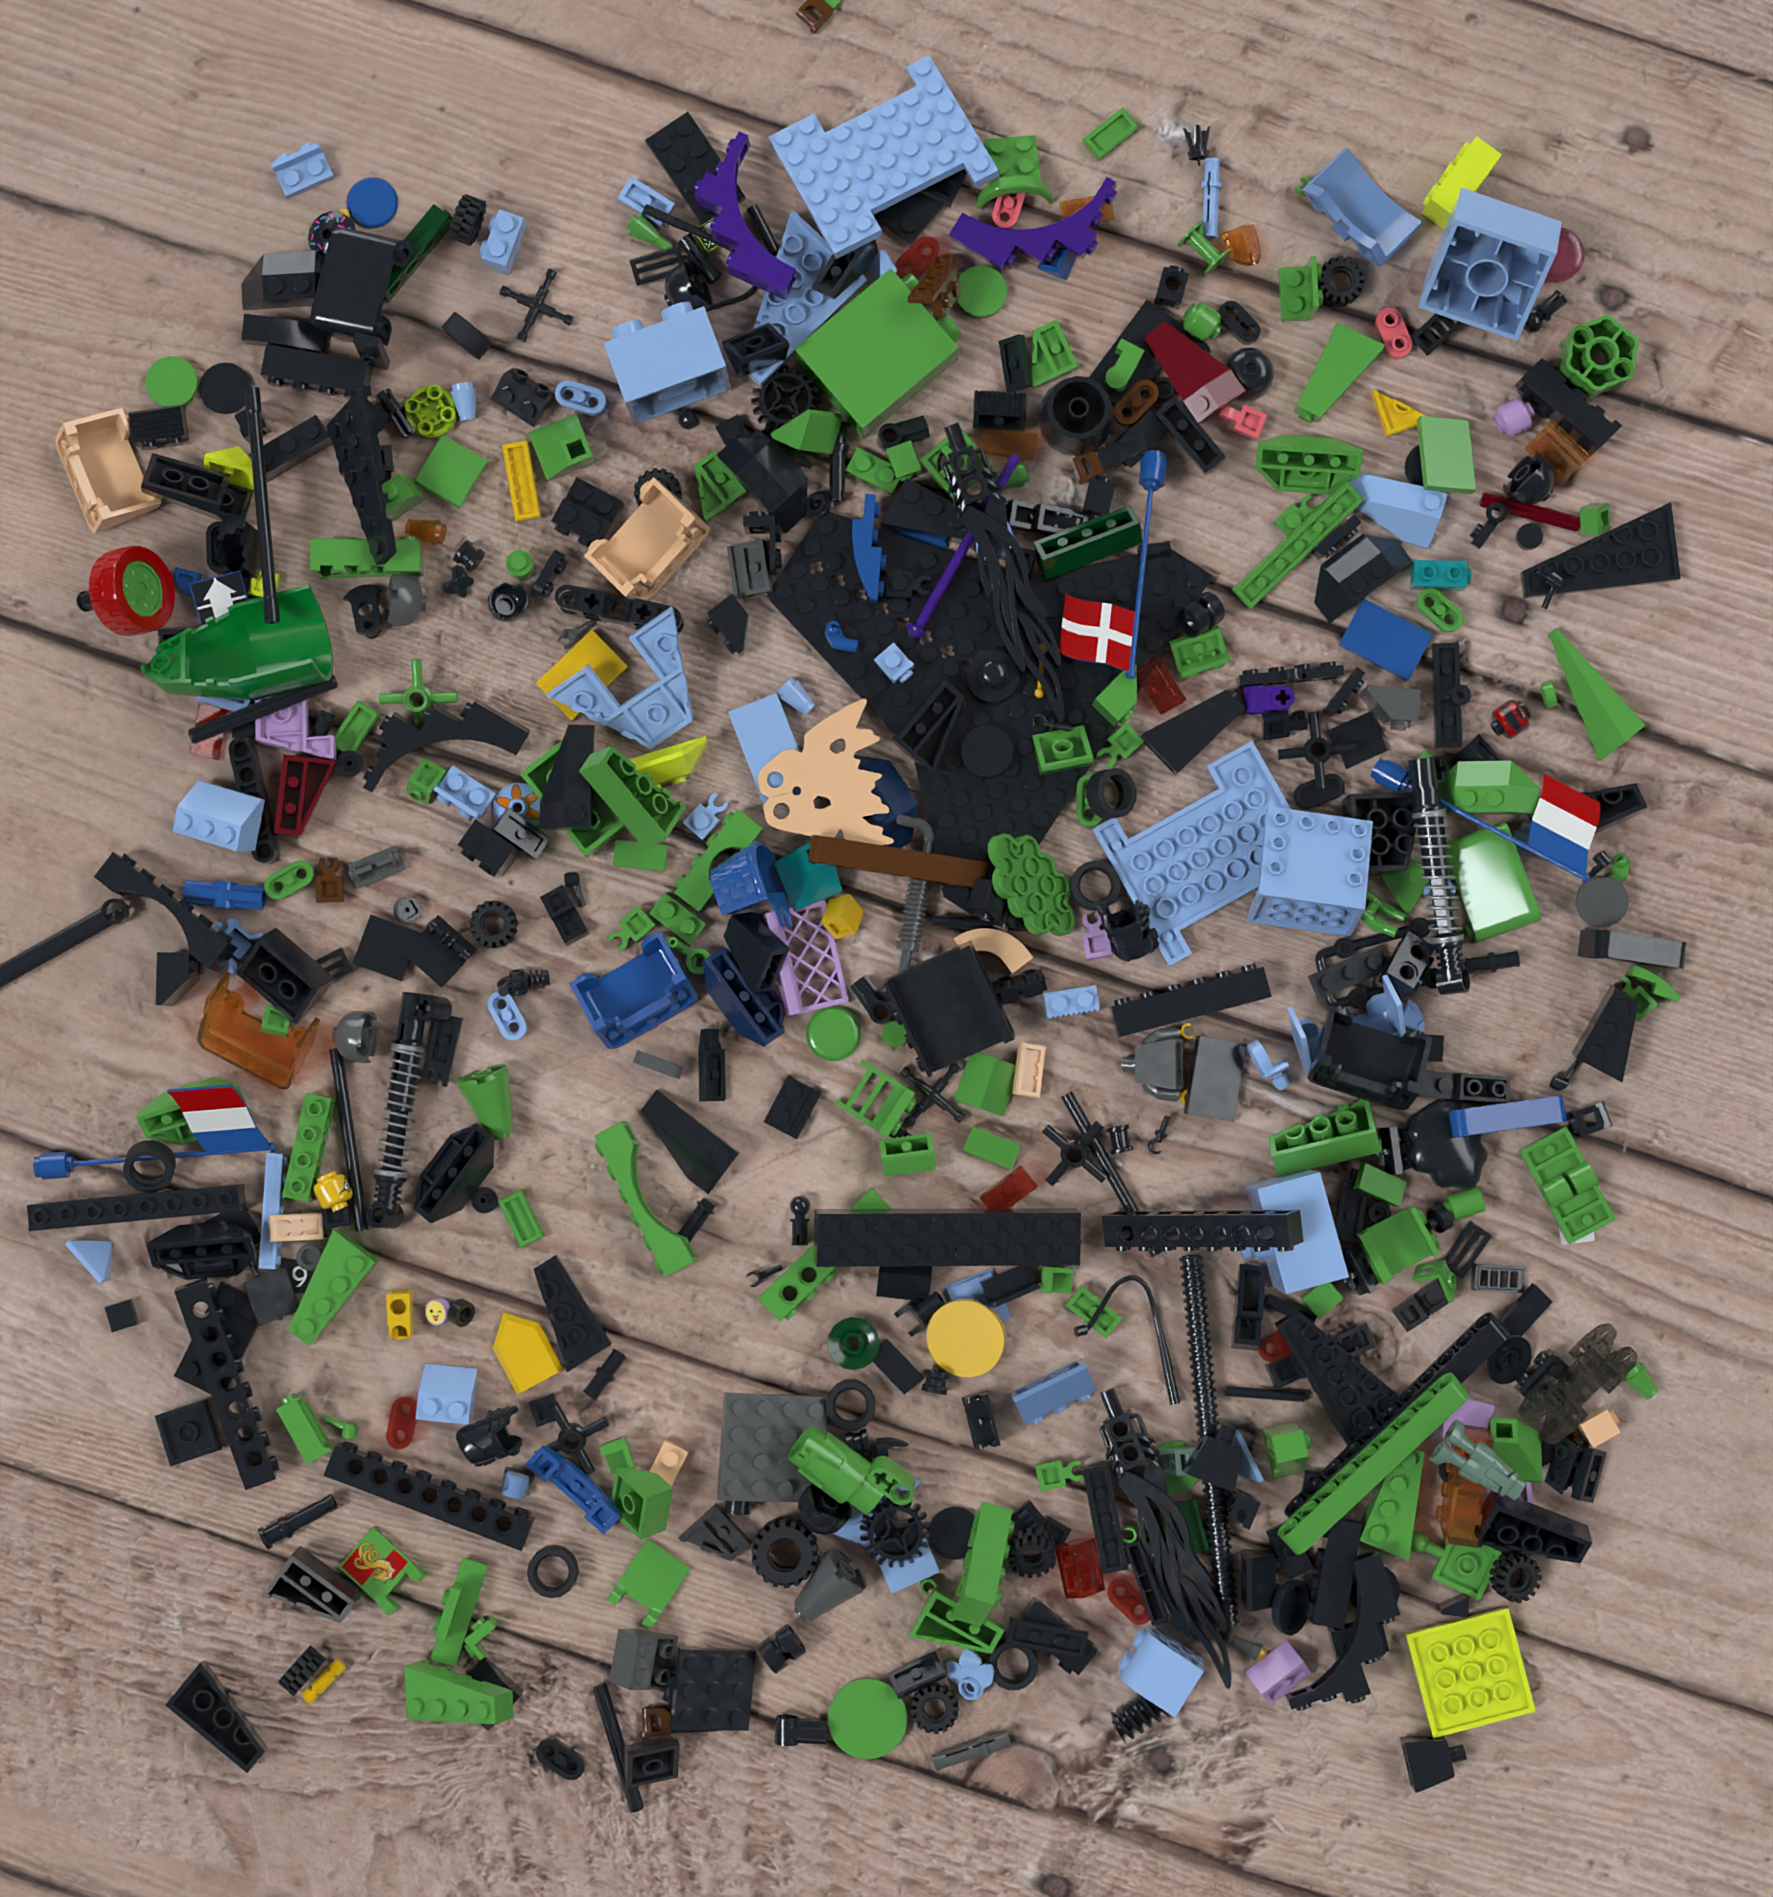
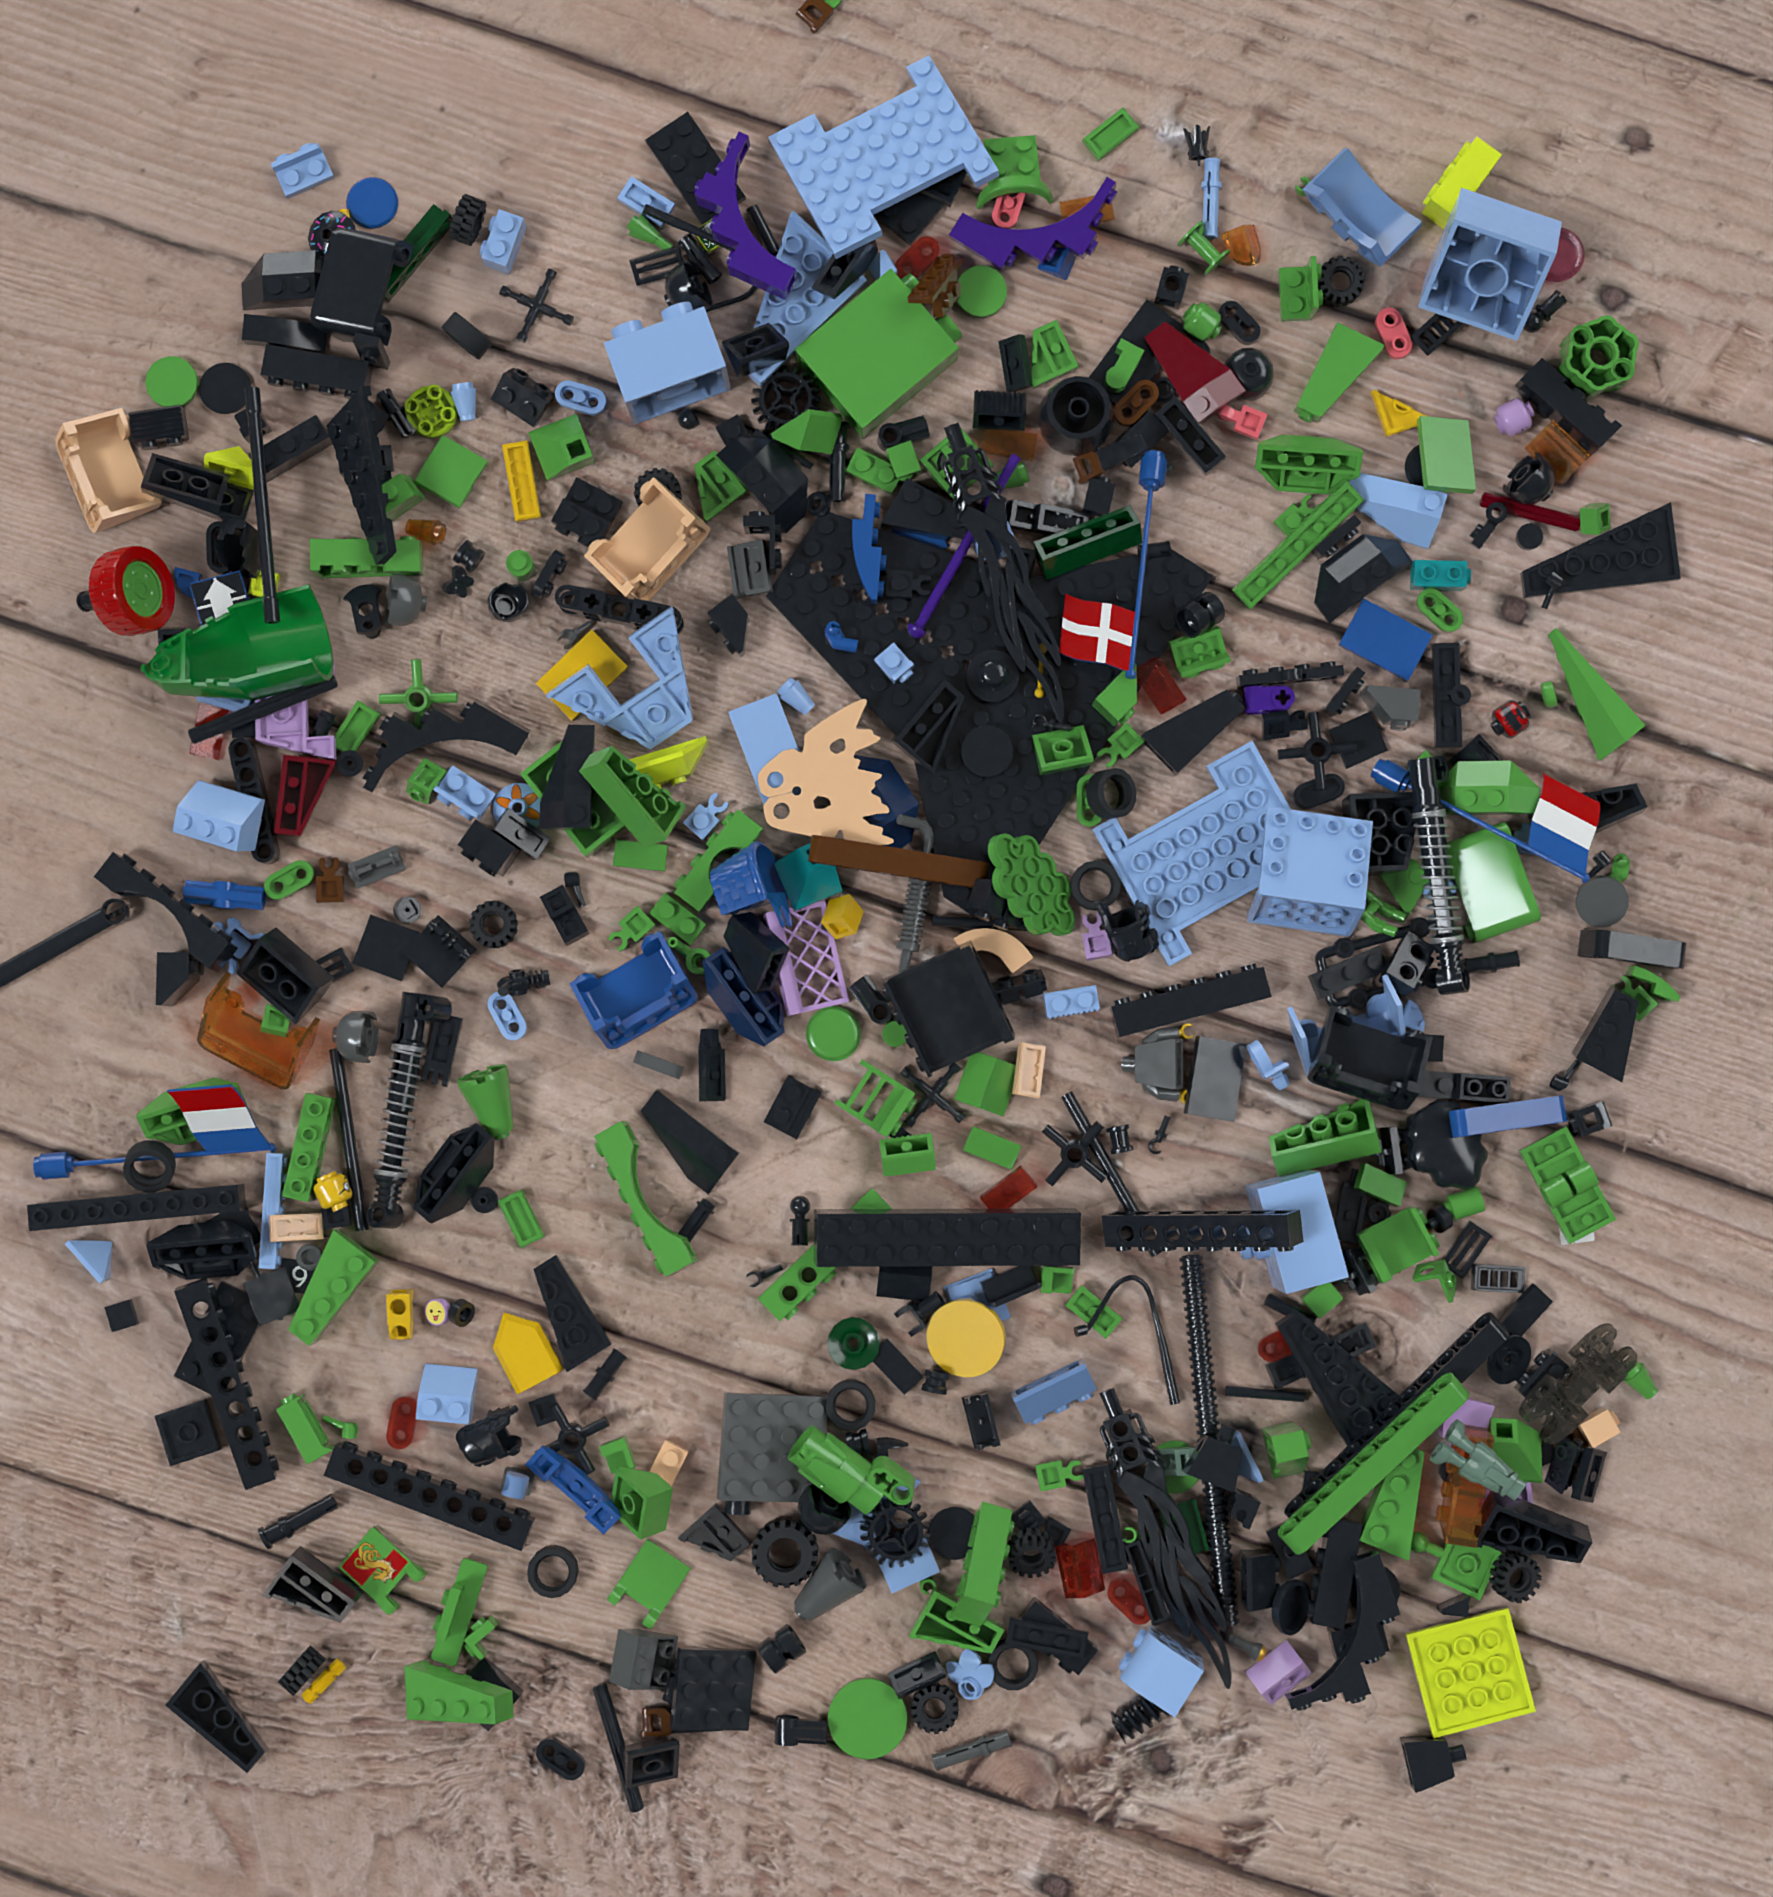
black slope [1231,1264,1266,1351] -> none
black slope [1392,1279,1449,1332] -> none

